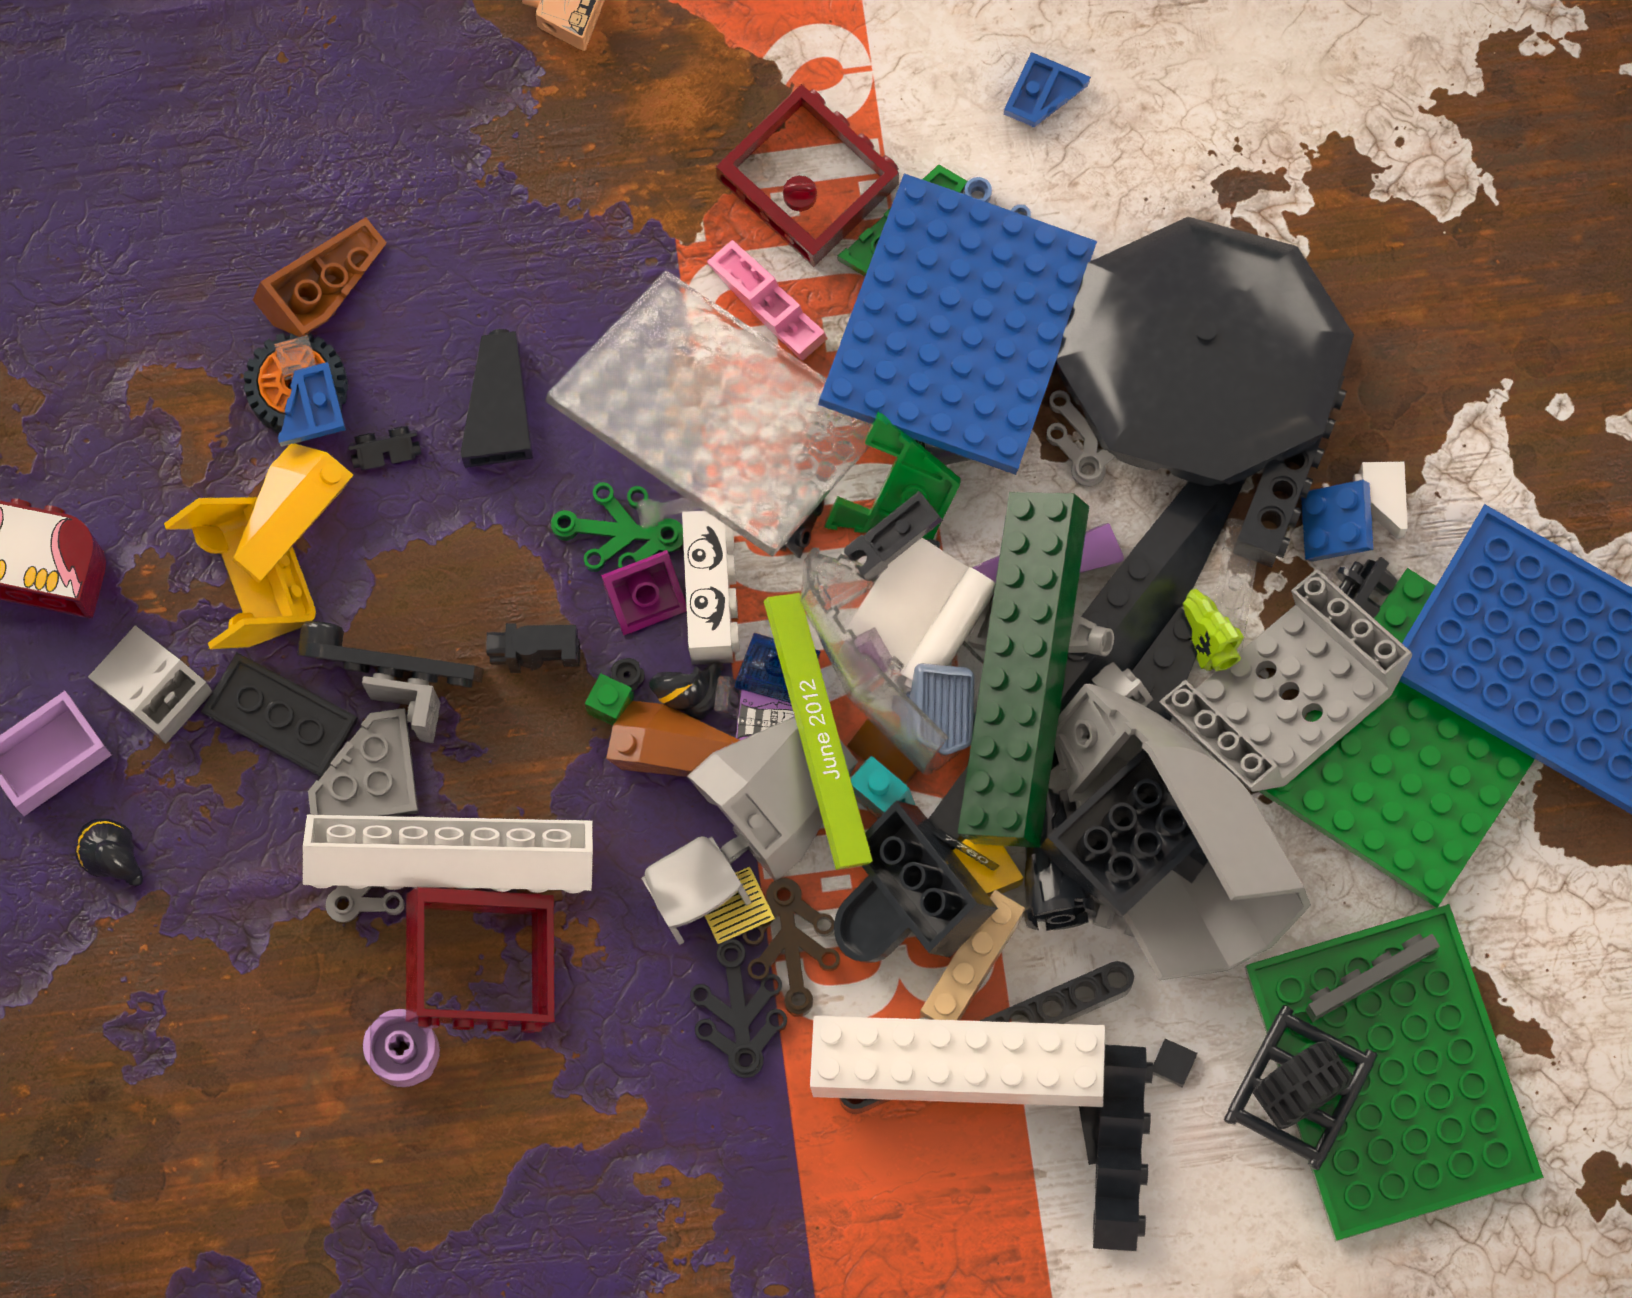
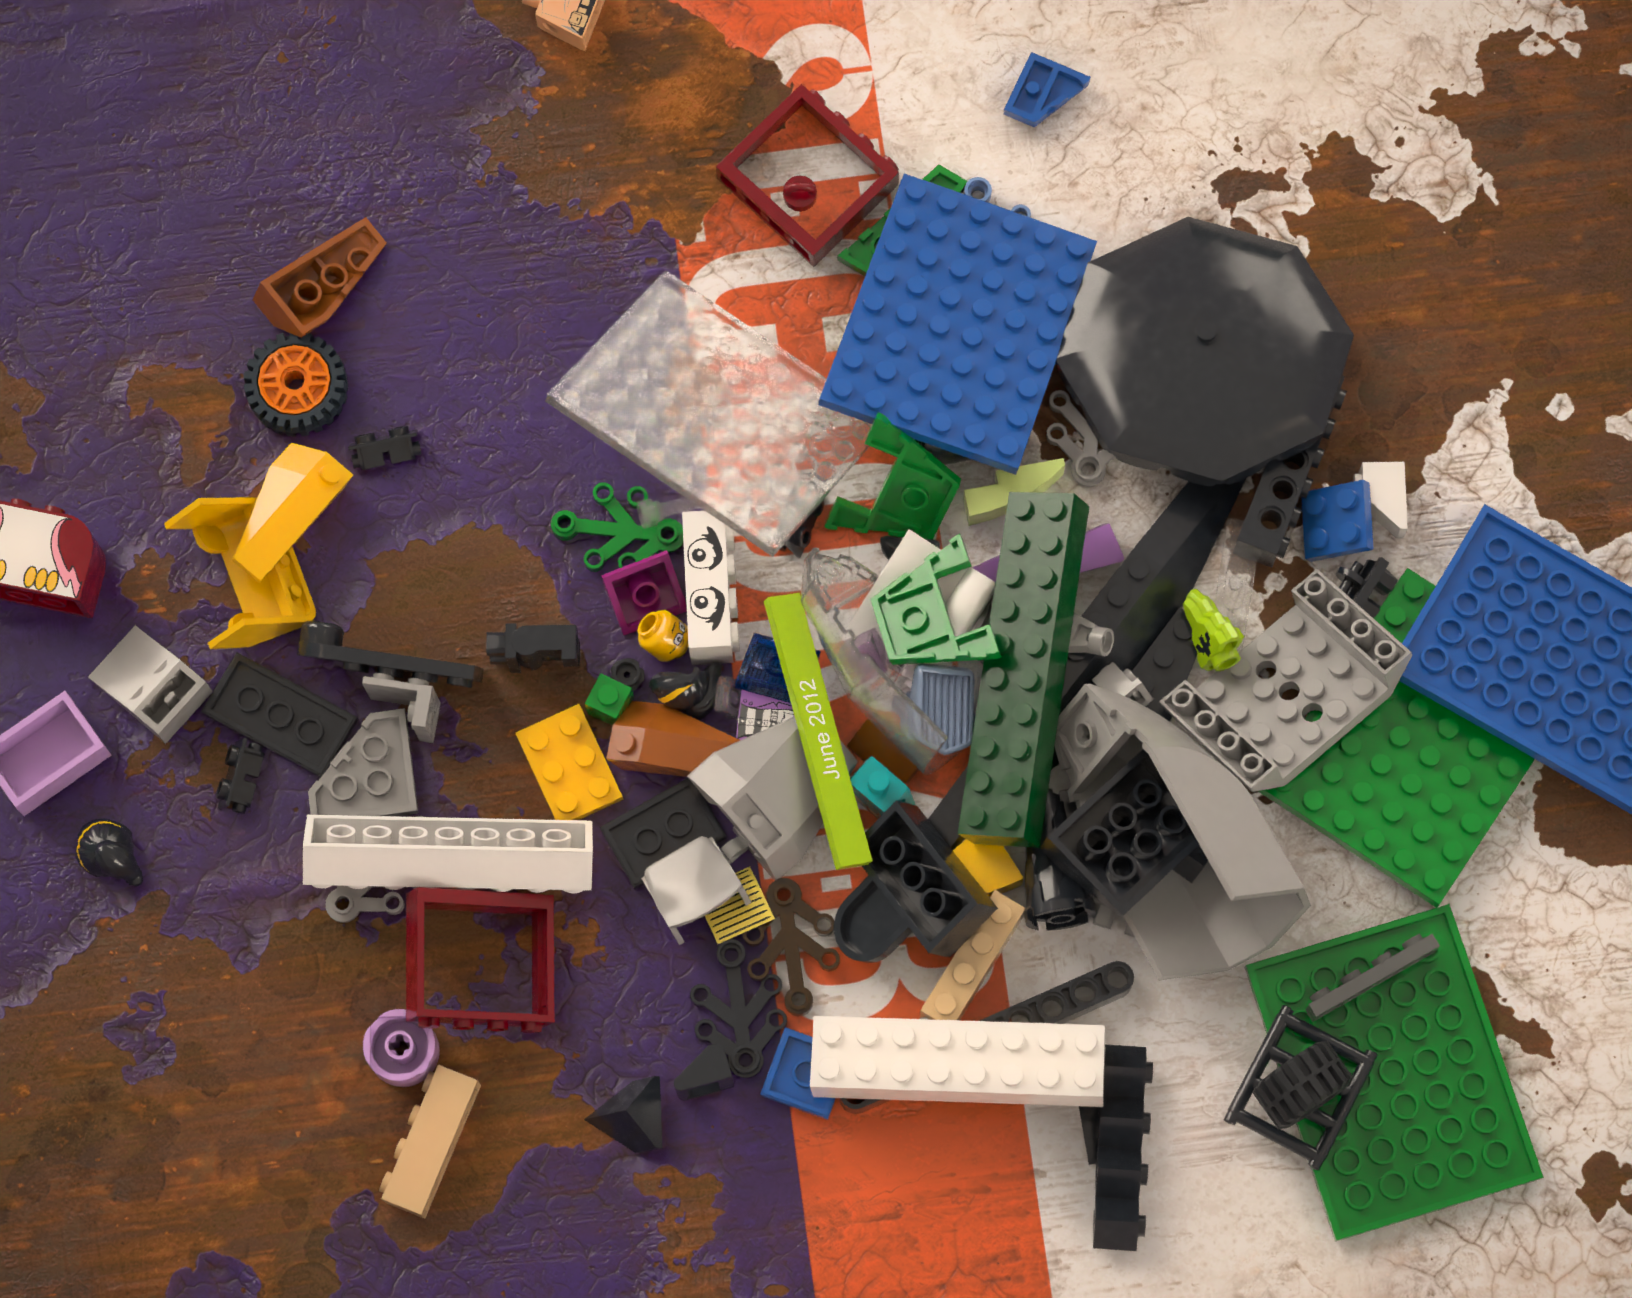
clear tile [274,335,316,380] -> none
blue wing [278,362,346,447] -> none
black slope [461,329,533,468] -> none
bright pink slope [707,240,828,361] -> none
black plate [844,491,943,581] -> none
sticker [933,829,1000,871] -> none
black tile [1153,1038,1198,1088] -> none
none -> black hinge [216,738,265,814]
none -> tan brick [379,1065,481,1219]
none -> yellow plate [516,704,624,820]
none -> black slope [584,1076,662,1153]
none -> black tile [600,778,727,890]
none -> yellow head [638,610,689,662]
none -> black tile [674,1042,734,1101]
none -> blue plate [760,1027,836,1120]
none -> wing [870,534,1002,665]
none -> yellowish green slope [963,458,1065,526]

